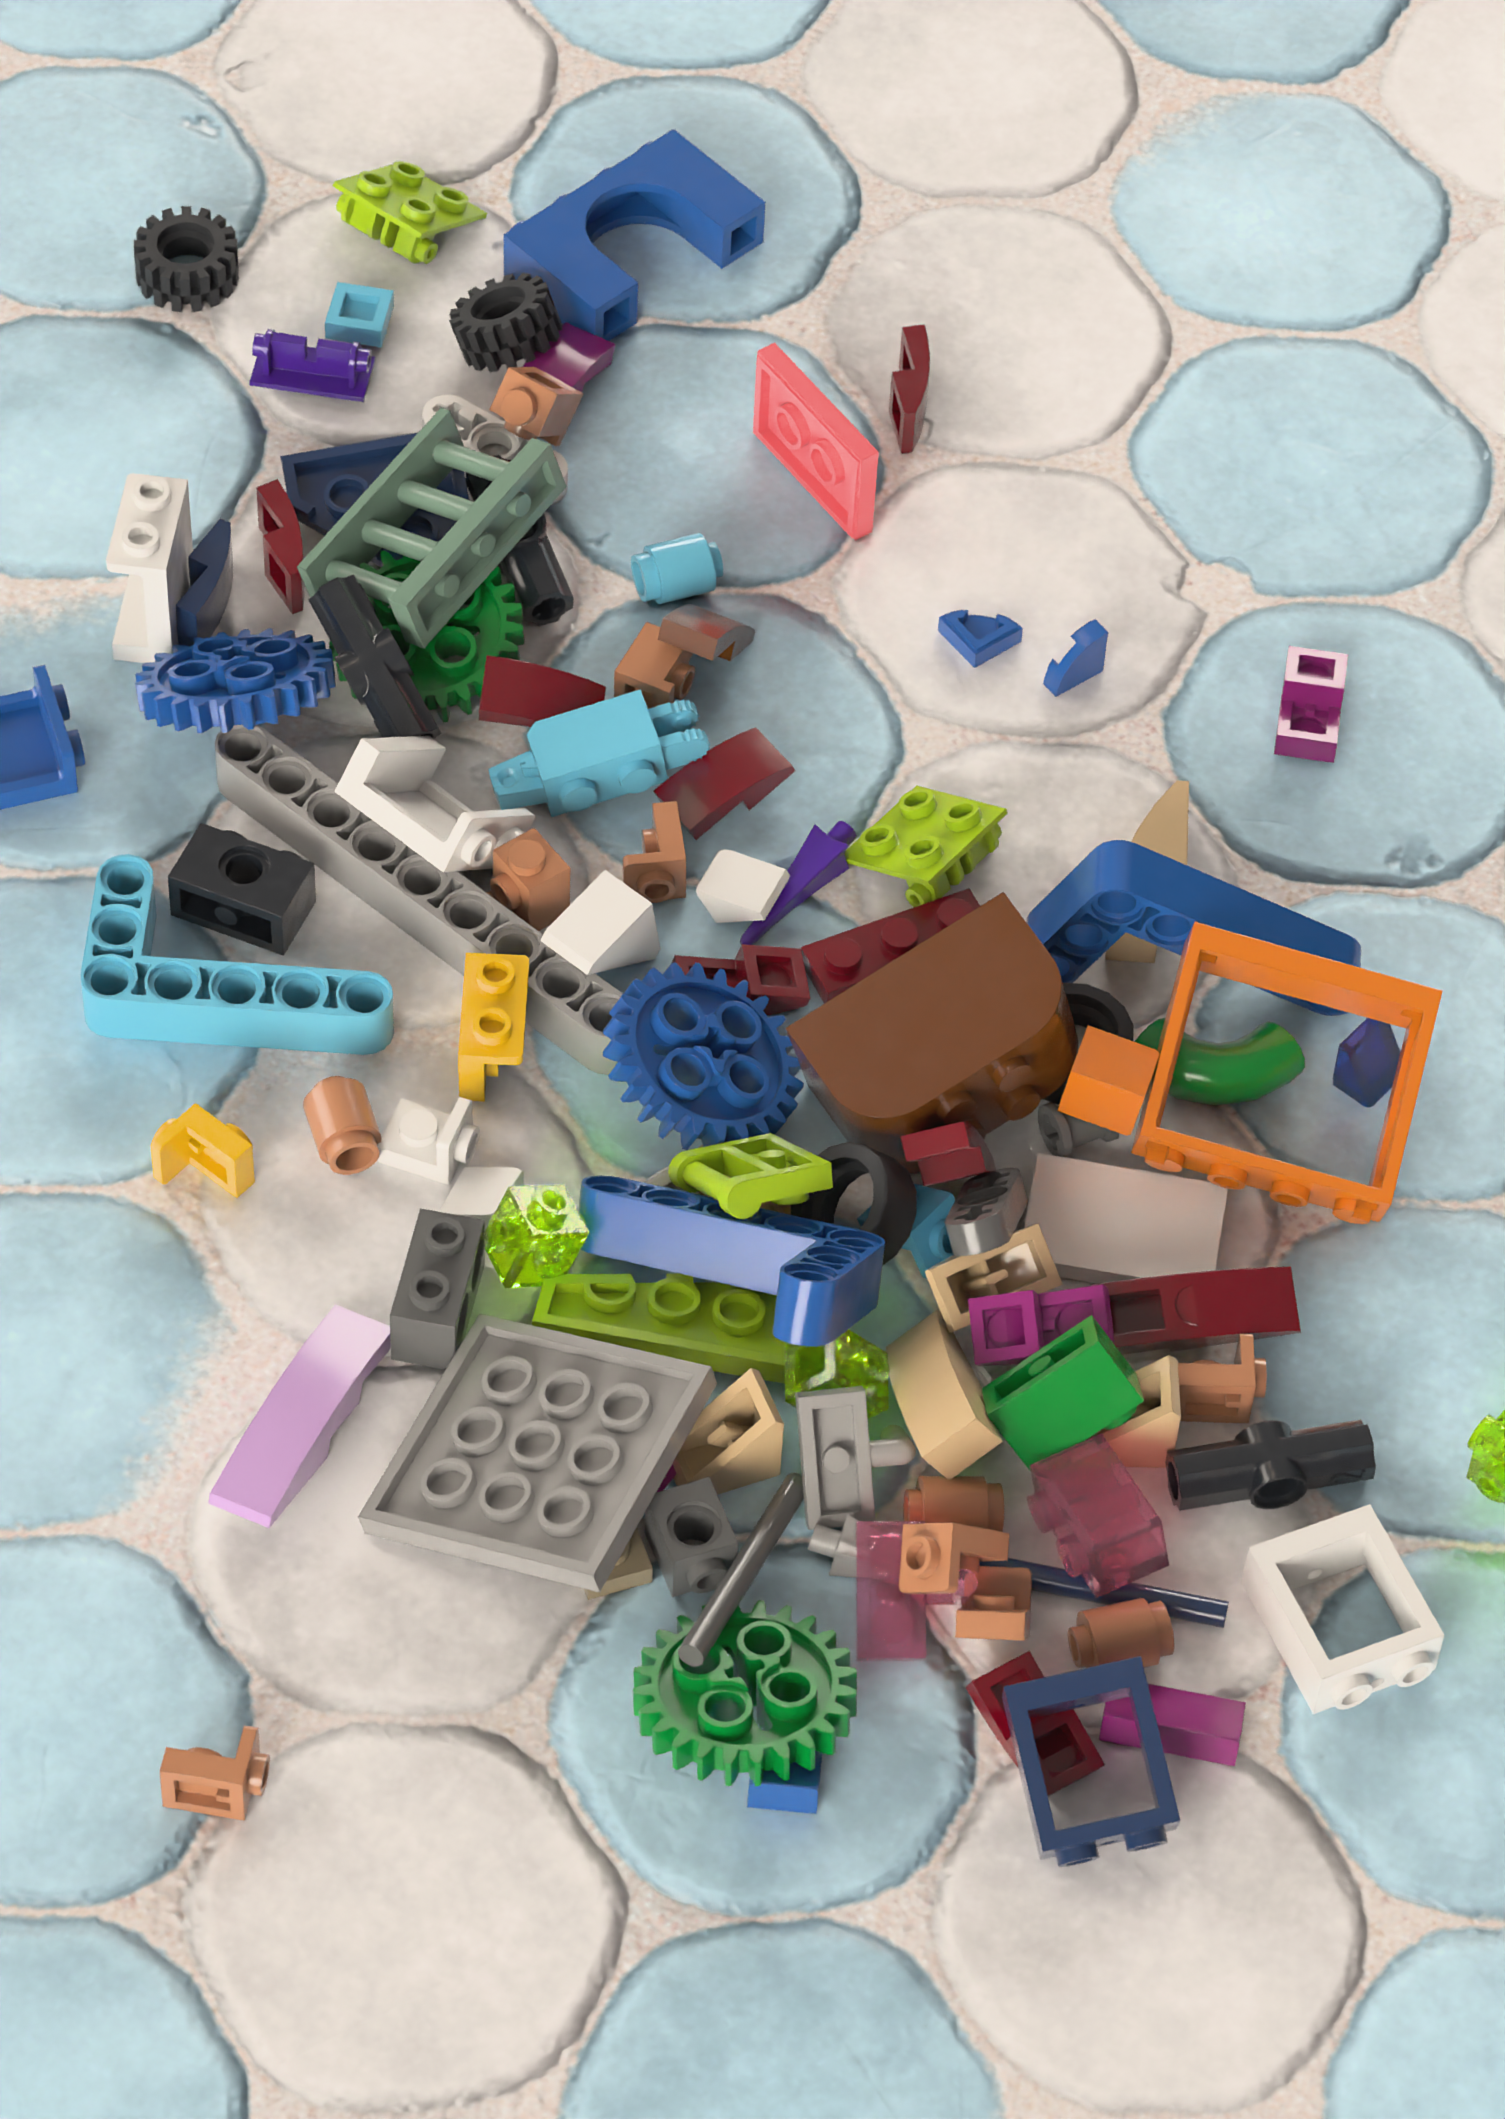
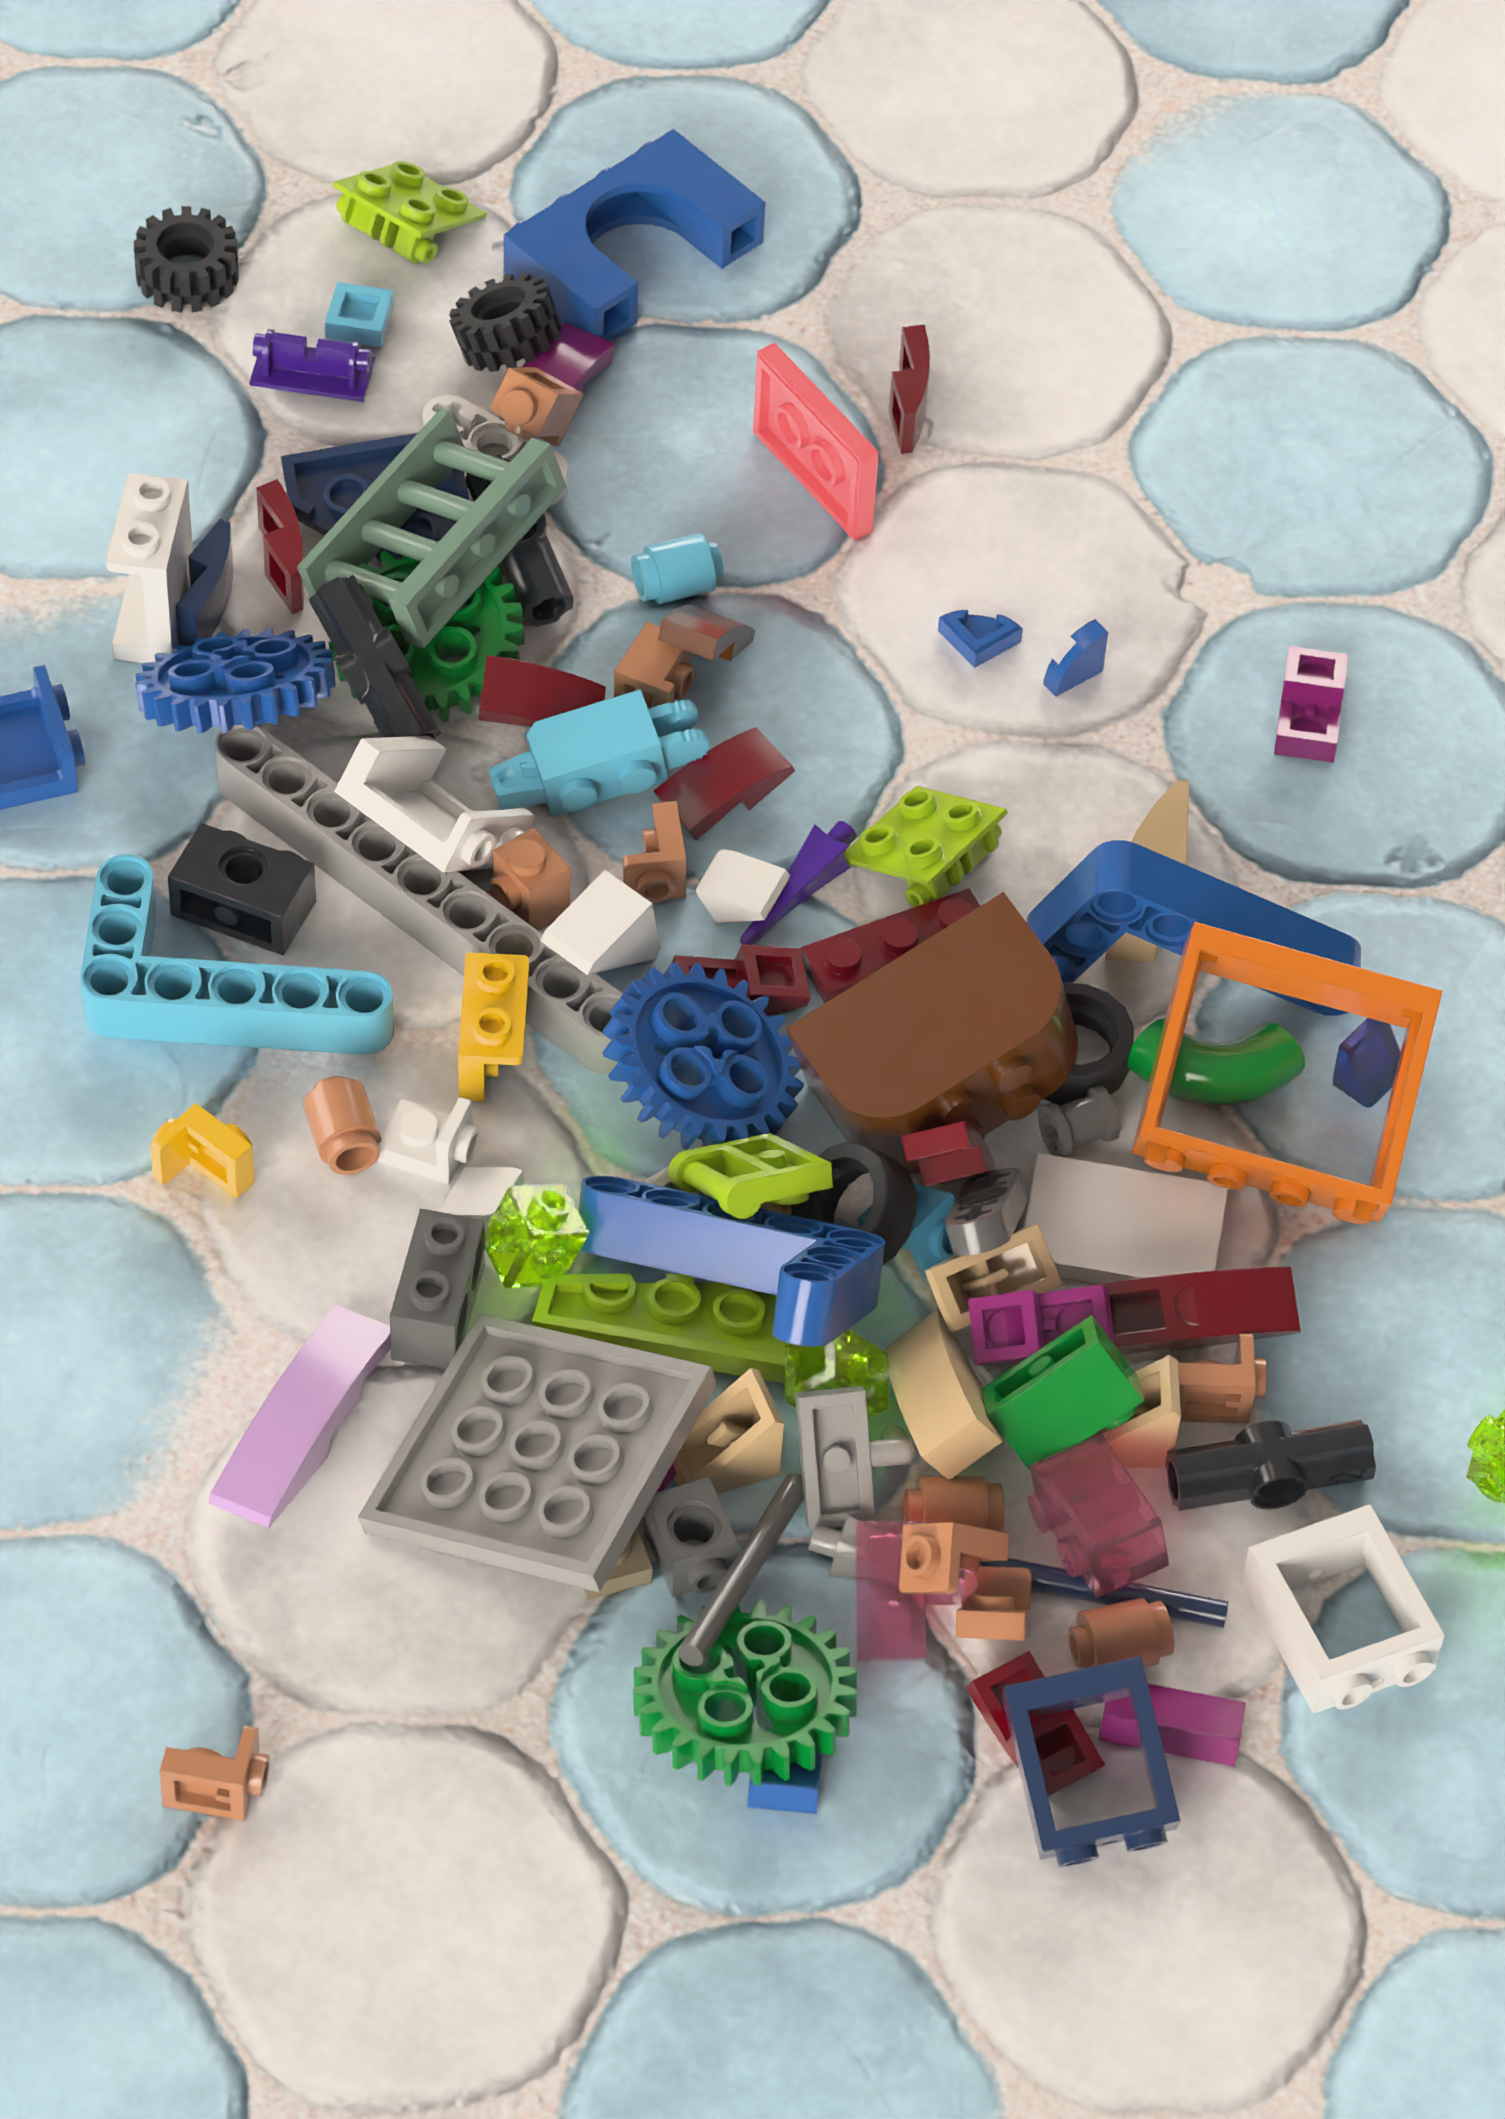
orange panel [1057,1025,1160,1136] -> none

